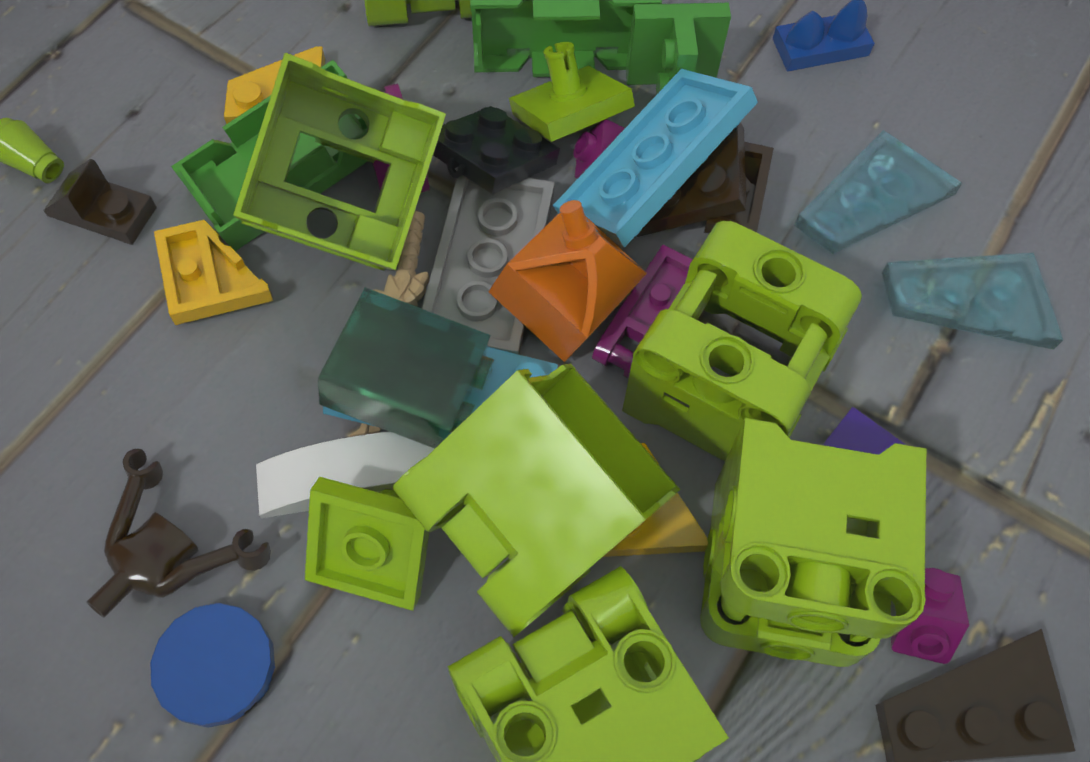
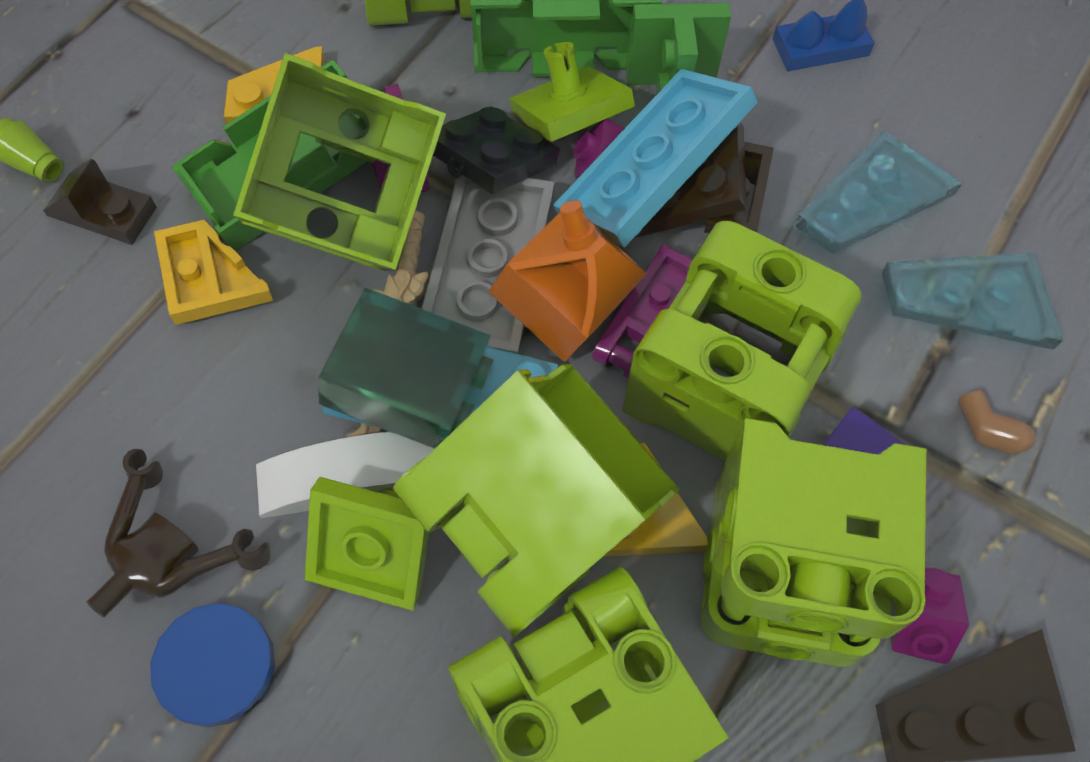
none -> medium nougat arm [958,390,1036,454]

